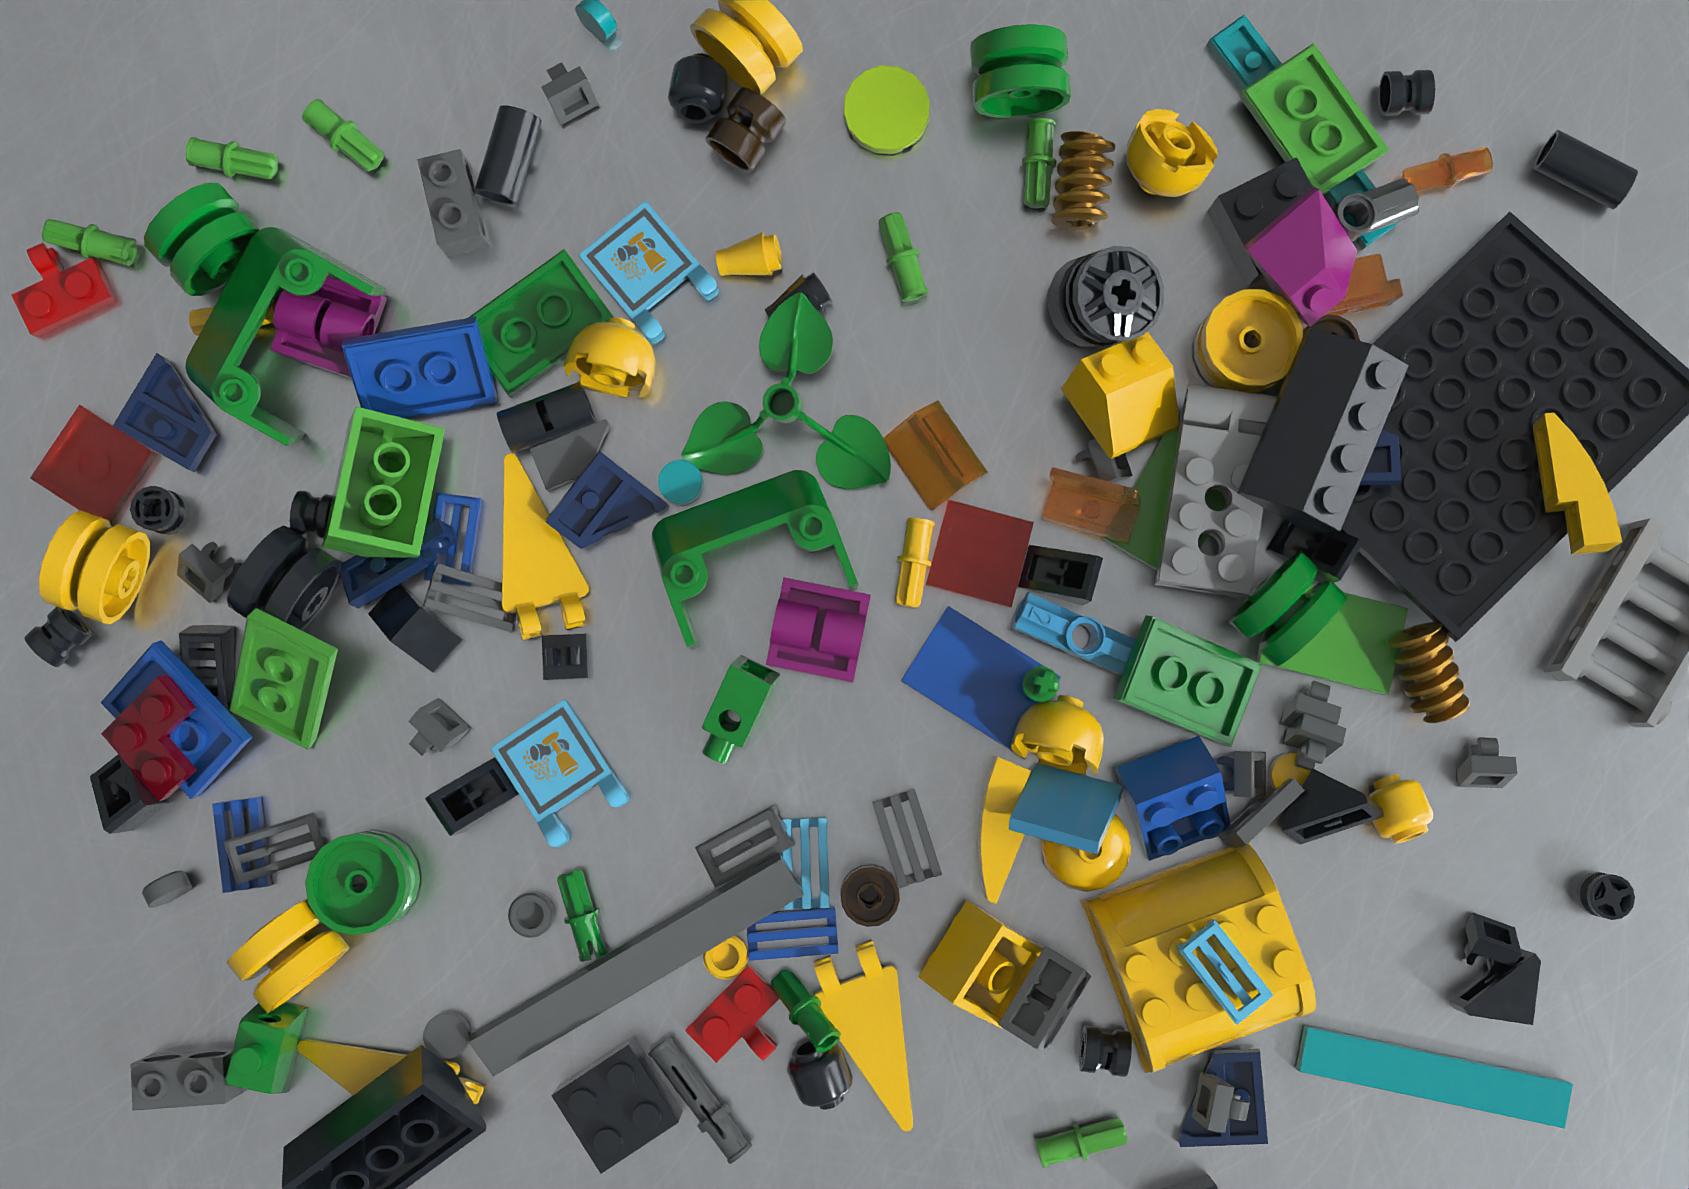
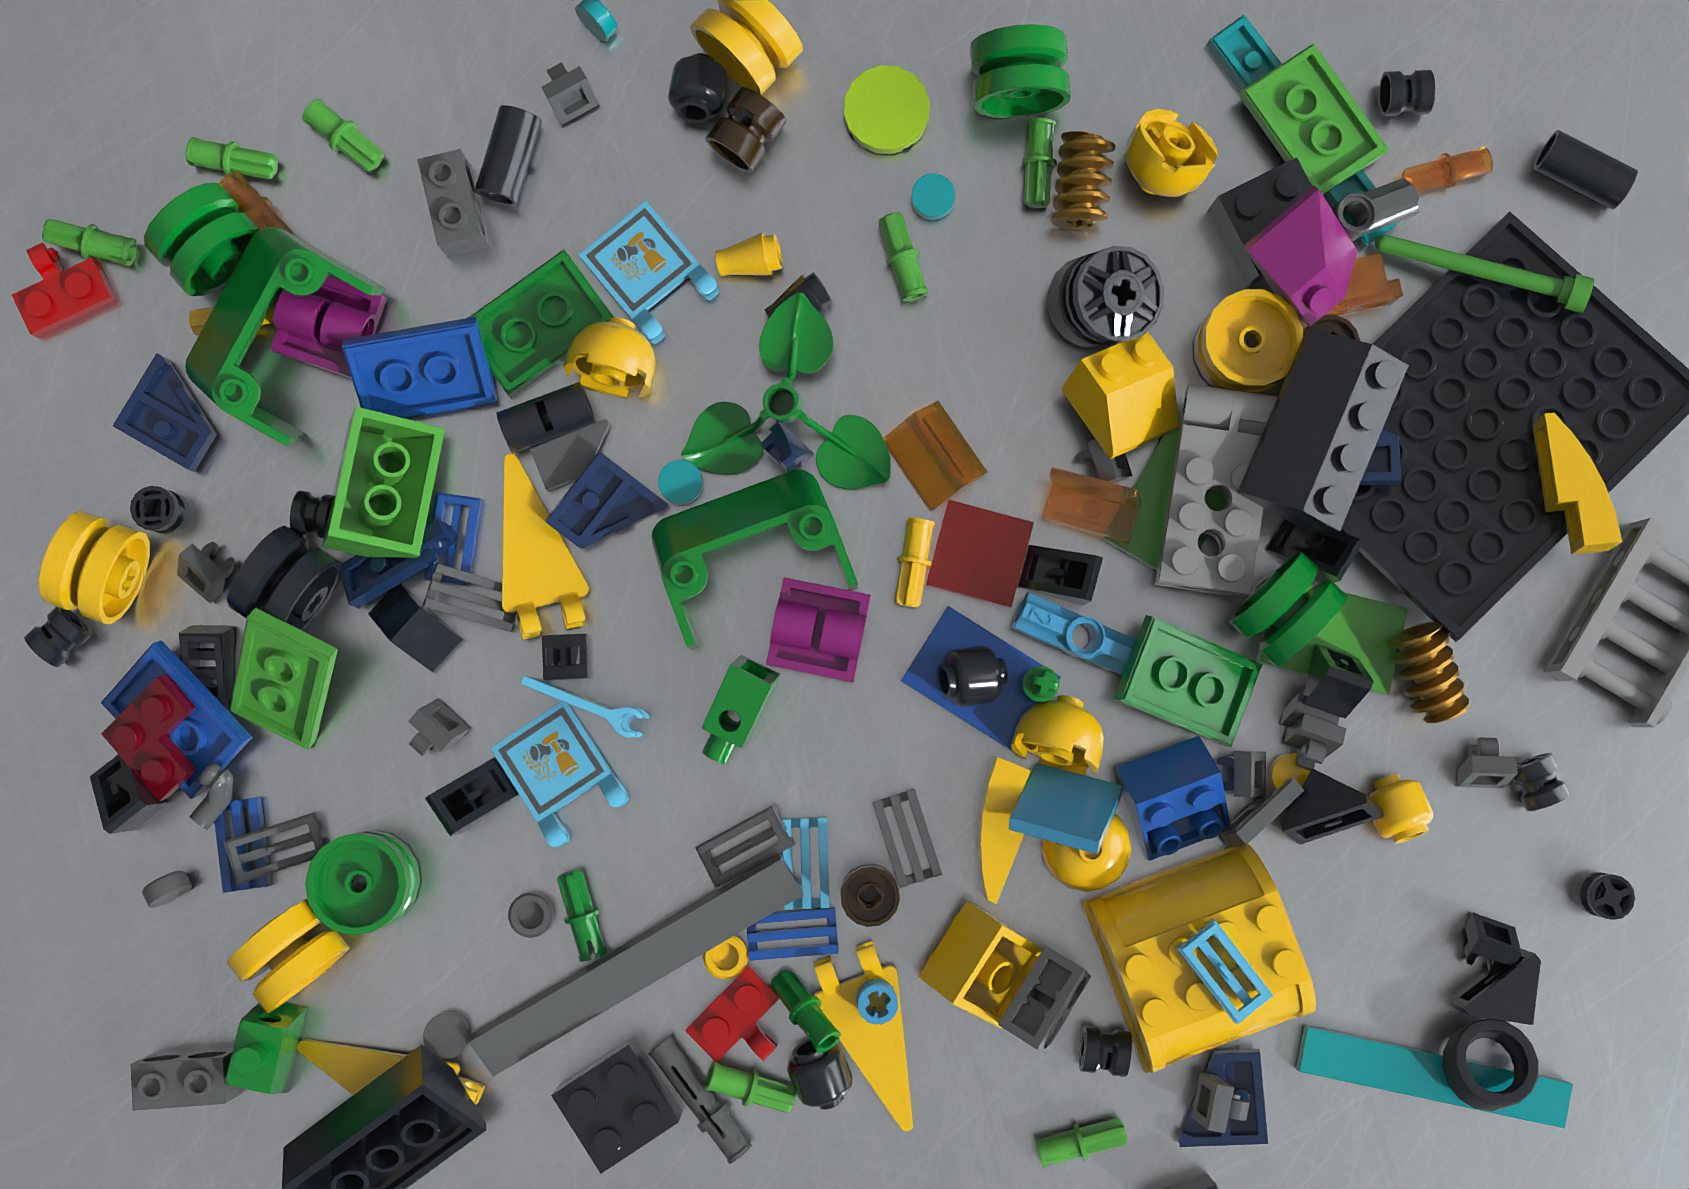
clear red tile [30,405,158,524] -> none
none -> dark grey arm [190,763,233,830]
none -> clear orange axle [219,171,293,234]
none -> medium azure flag [521,676,651,738]
none -> bright green axle [705,1061,796,1113]
none -> dark blue slope [759,422,814,473]
none -> dark azure bush [857,979,898,1024]
none -> teal tile [911,173,955,220]
none -> black head [937,645,1008,708]
none -> black slope [1303,643,1374,719]
none -> bright green piece [1375,234,1594,313]
none -> black tyre [1442,1018,1539,1111]
none -> black wheel [1513,753,1570,811]

